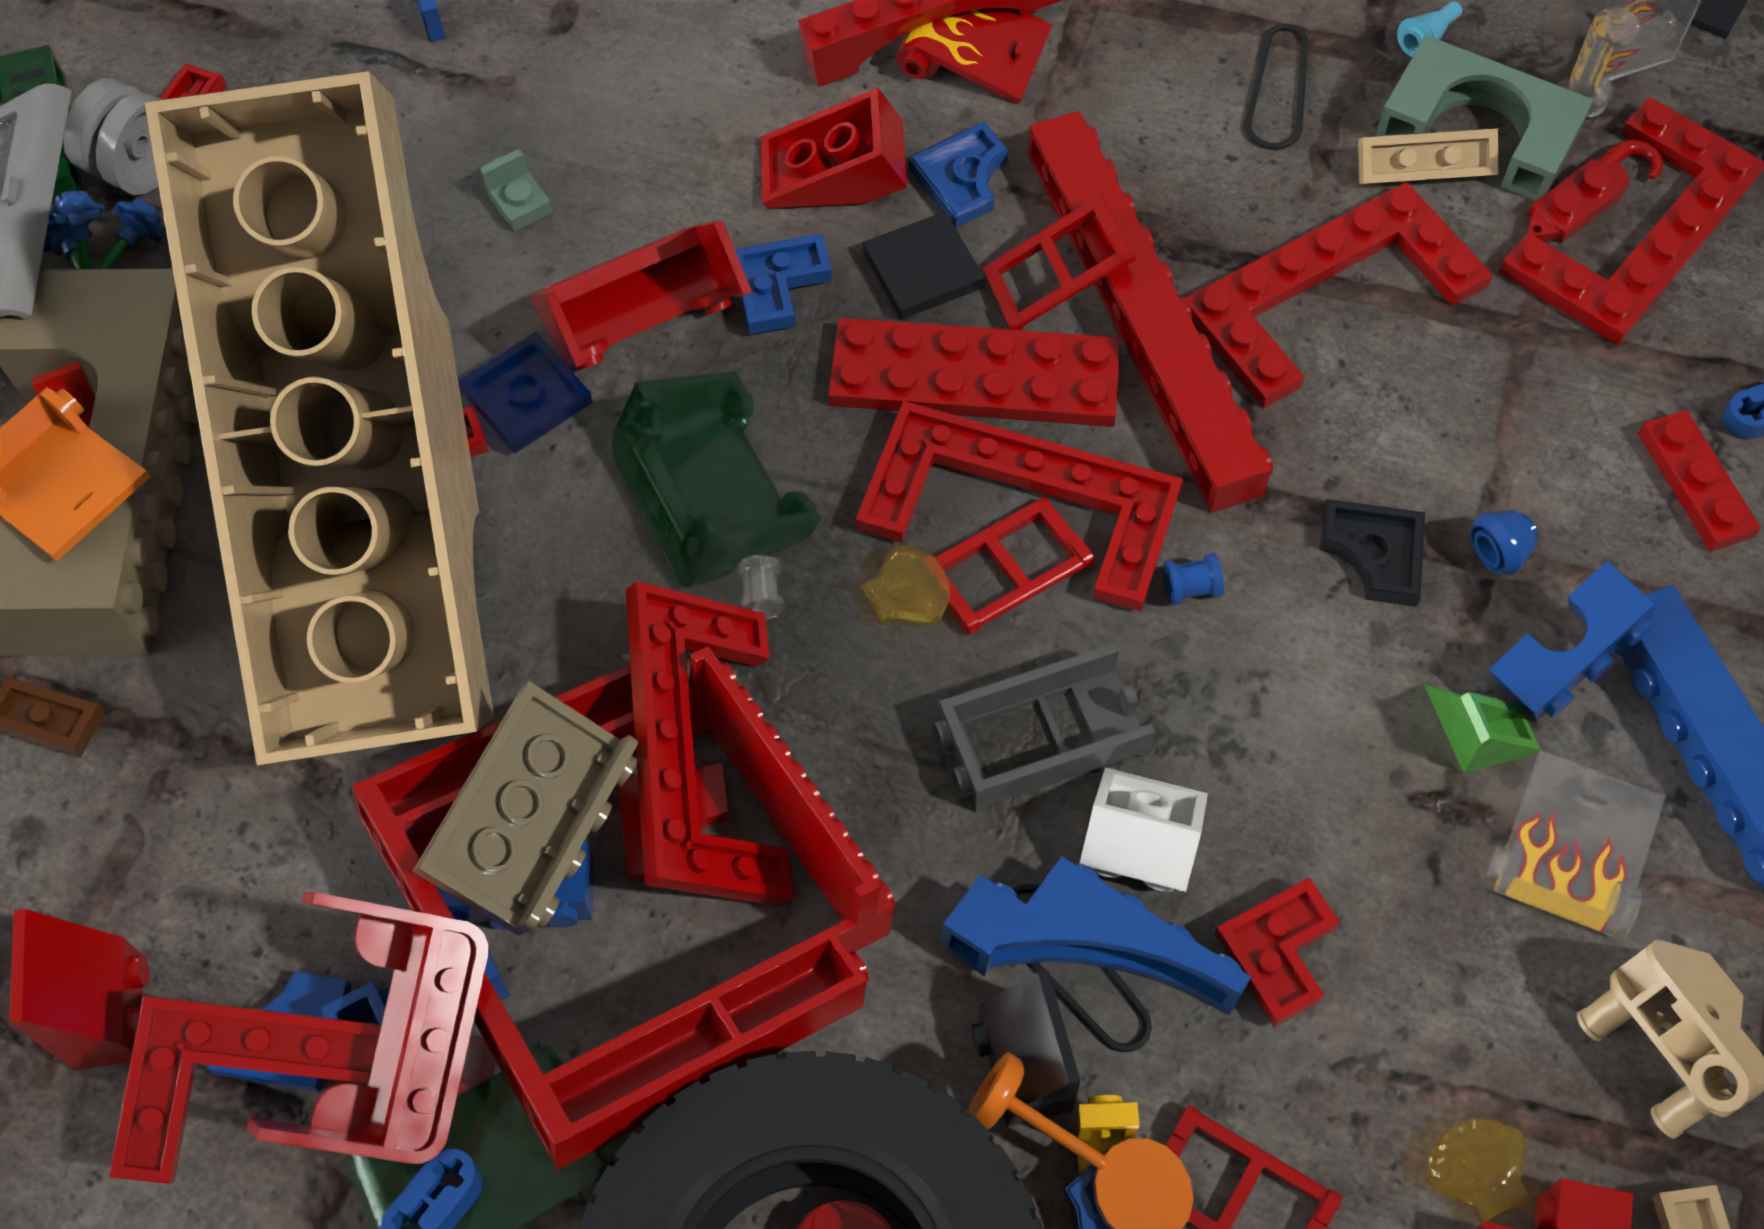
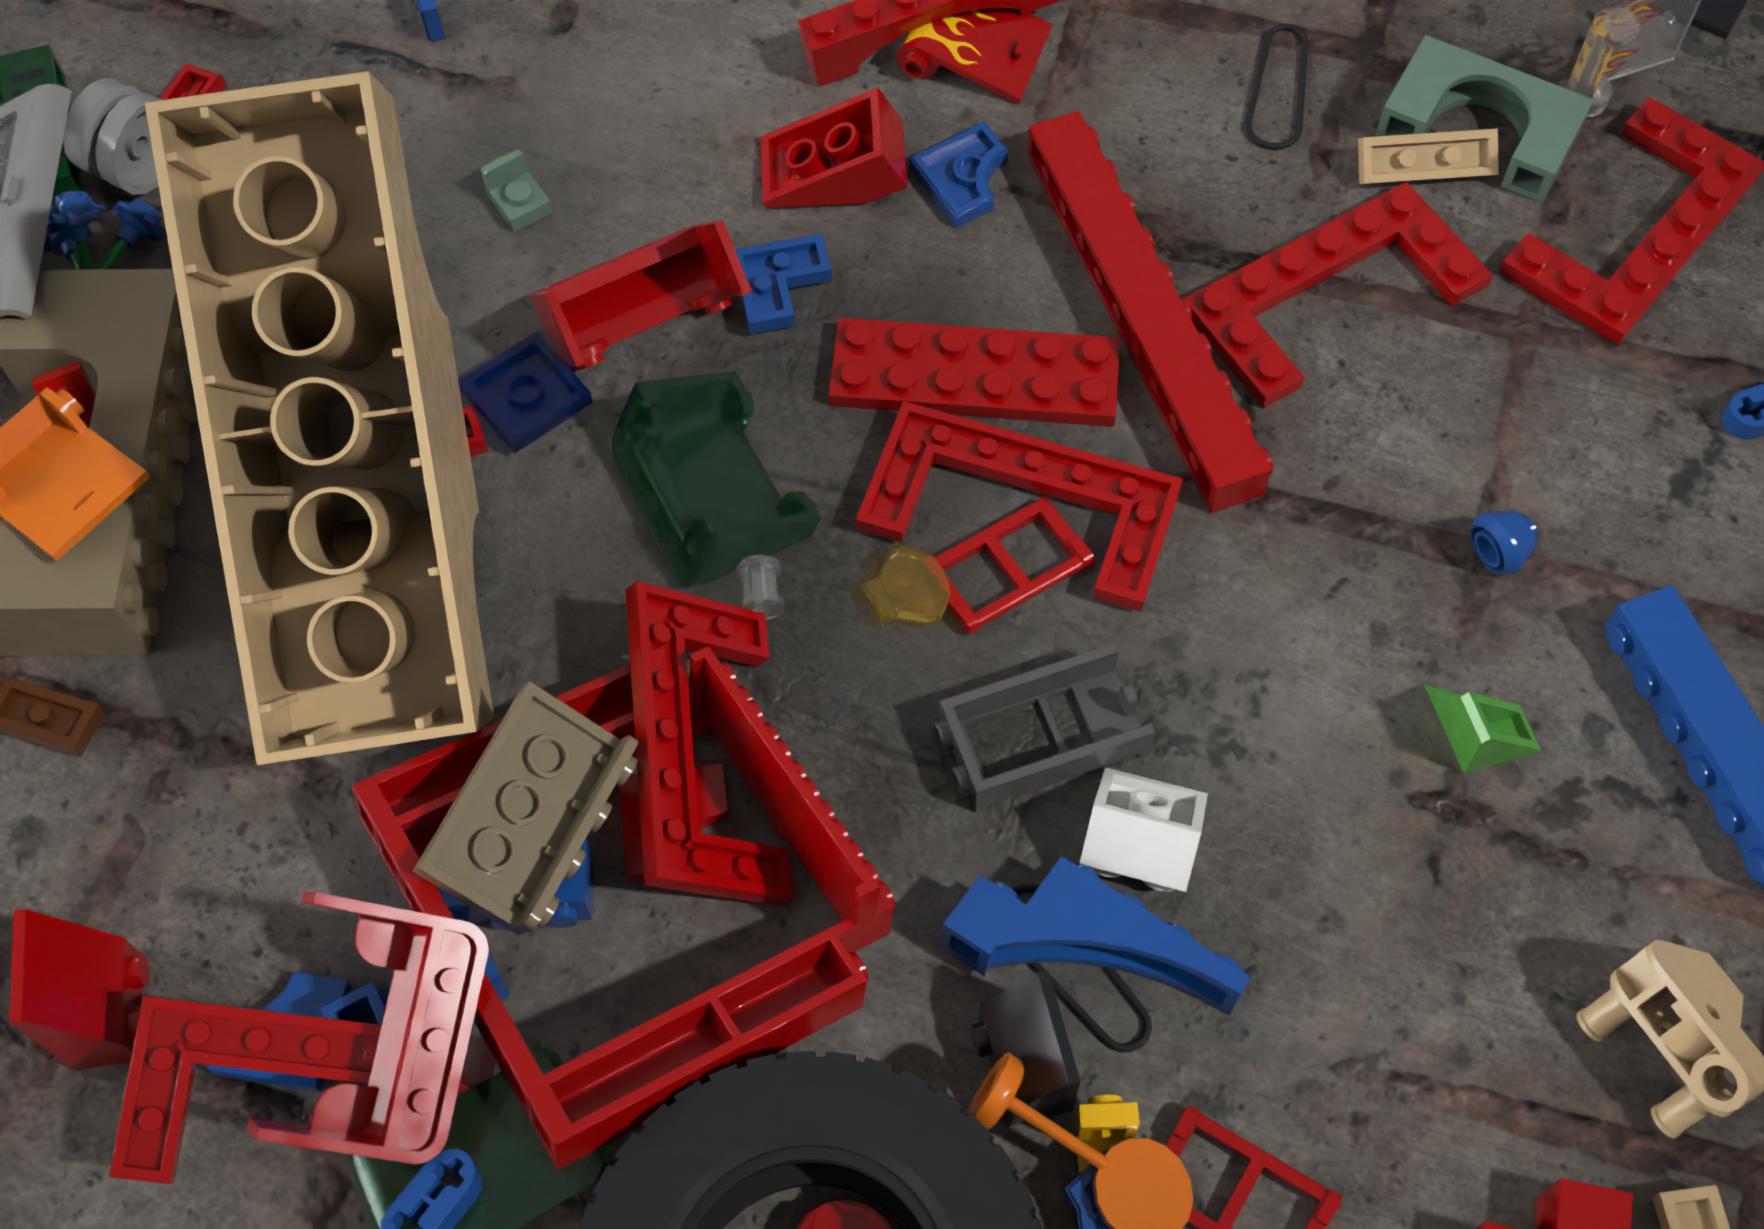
black tile [862,211,985,320] -> none
red window [982,194,1136,330] -> none
blue bush [1162,553,1224,606] -> none
red plate [1214,877,1340,1028] -> none
black tile [1319,499,1425,607] -> none
medium azure cone [1397,1,1462,57] -> none
clear yellow animal [1426,1119,1531,1224] -> none
clear door [1487,750,1666,941] -> none
blue arch [1489,561,1655,722] -> none
red plate [1527,139,1663,244] -> none
red plate [1638,410,1761,552] -> none

